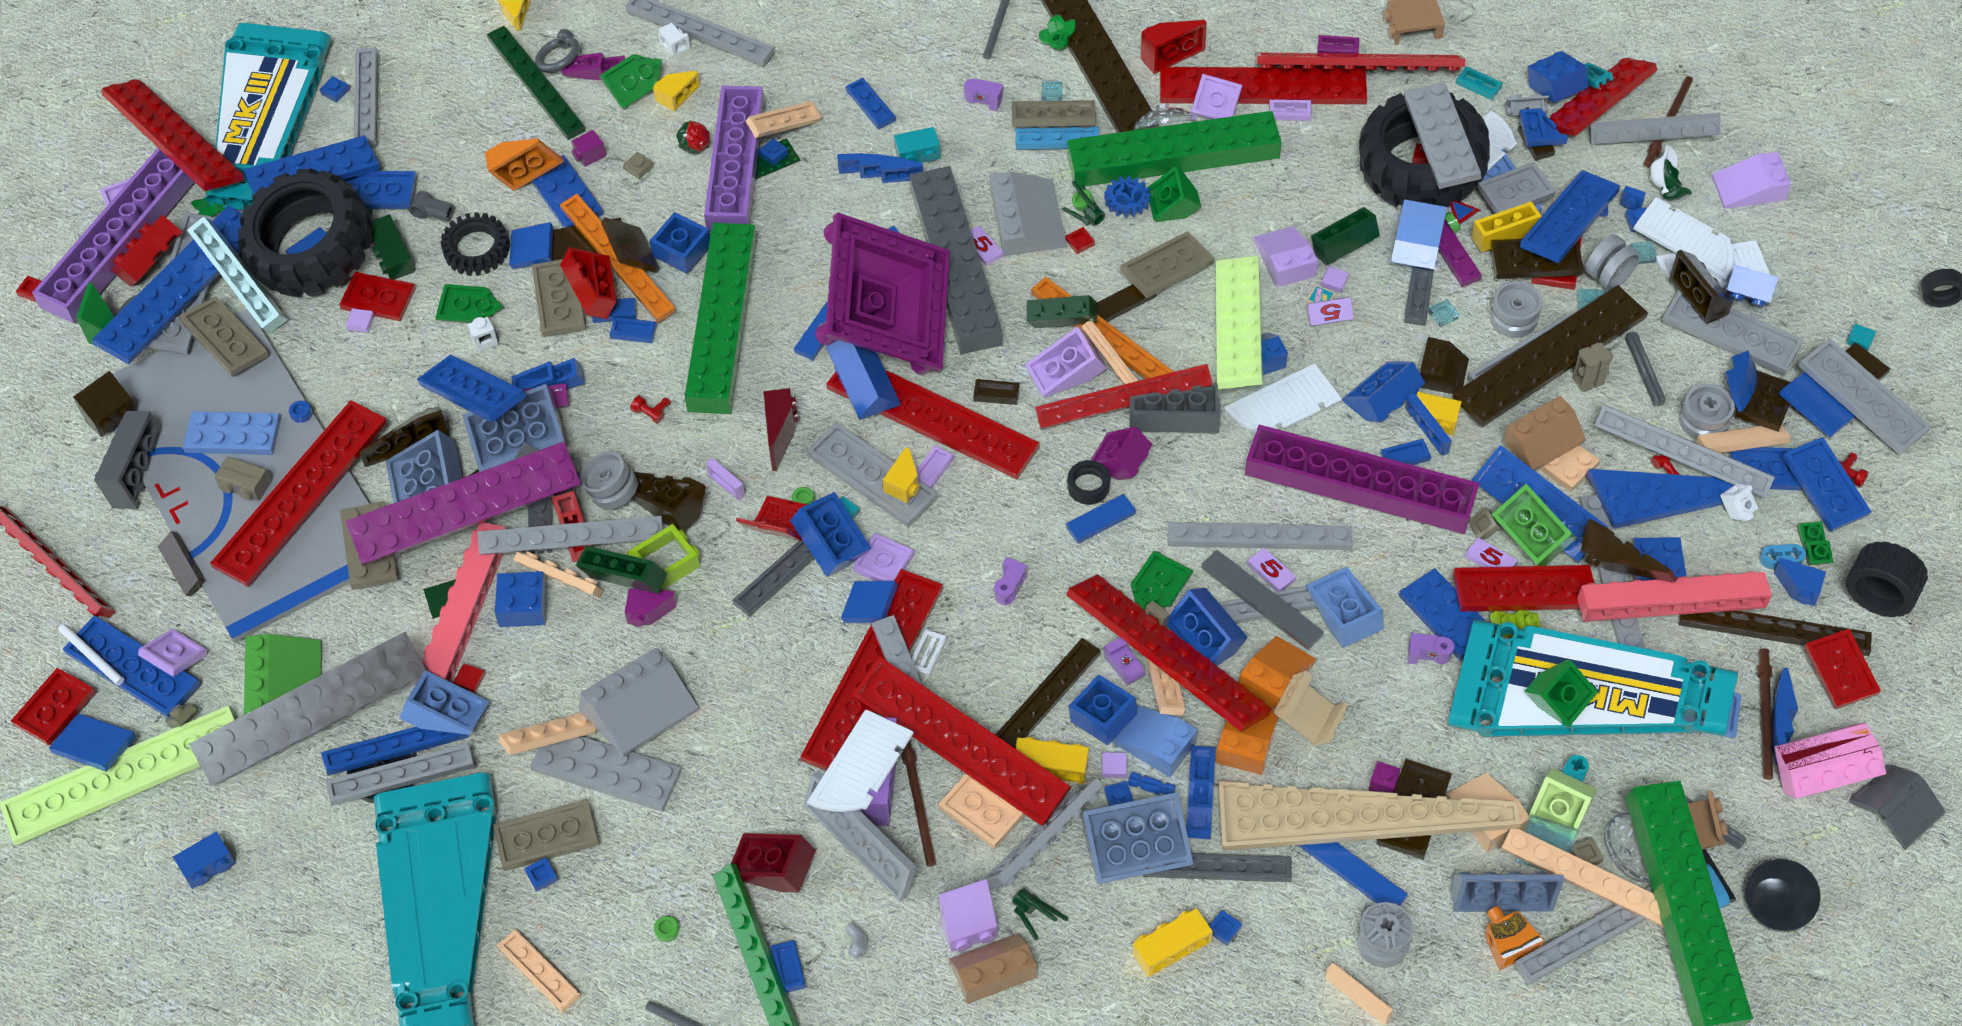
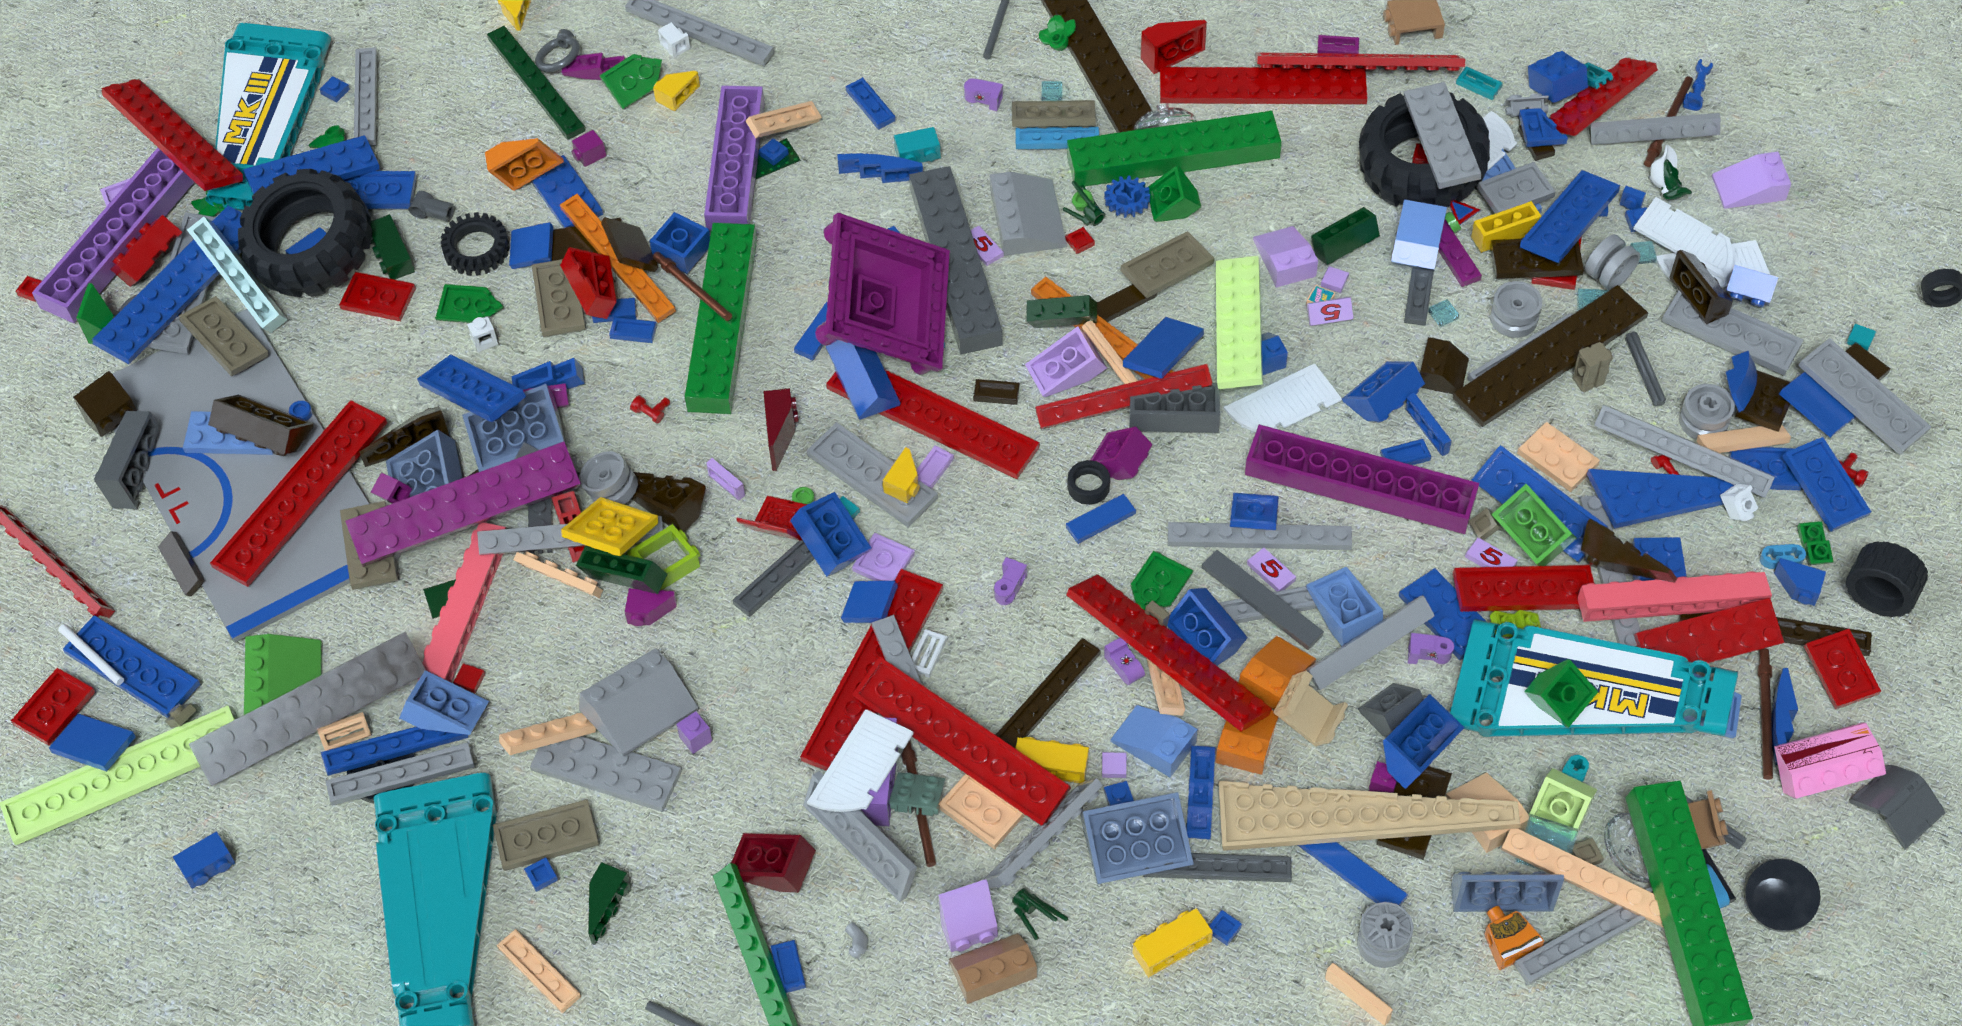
lavender tile [138,628,207,677] -> none
dark tan brick [215,456,272,501] -> none
lavender tile [346,309,374,333] -> none
blue brick [495,571,547,627] -> none
dark tan plate [623,152,654,180] -> none
bright green tile [654,916,680,942] -> none
red piece [676,120,710,154] -> none
blue brick [1069,674,1138,745] -> none
blue axle [1128,772,1175,795] -> none
lavender tile [1191,74,1242,119] -> none
lavender tile [1269,100,1312,121] -> none
yellow slope [1417,392,1462,435] -> none
medium nougat slope [1503,395,1586,471] -> none
none -> slope [208,394,314,456]
none -> green plate [308,125,346,148]
none -> light nougat tile [317,712,371,751]
none -> magenta brick [371,472,412,504]
none -> yellow plate [561,497,658,556]
none -> dark green slope [588,862,631,945]
none -> copper bar [653,252,732,321]
none -> medium lavender brick [676,711,712,754]
none -> sand green hinge [889,772,946,817]
none -> blue tile [1123,317,1204,379]
none -> blue tile [1230,493,1279,530]
none -> light grey tile [1306,596,1435,690]
none -> dark grey slope [1358,683,1424,737]
none -> blue slope [1383,694,1465,789]
none -> red plate [1634,598,1784,663]
none -> blue piece [1683,59,1713,111]

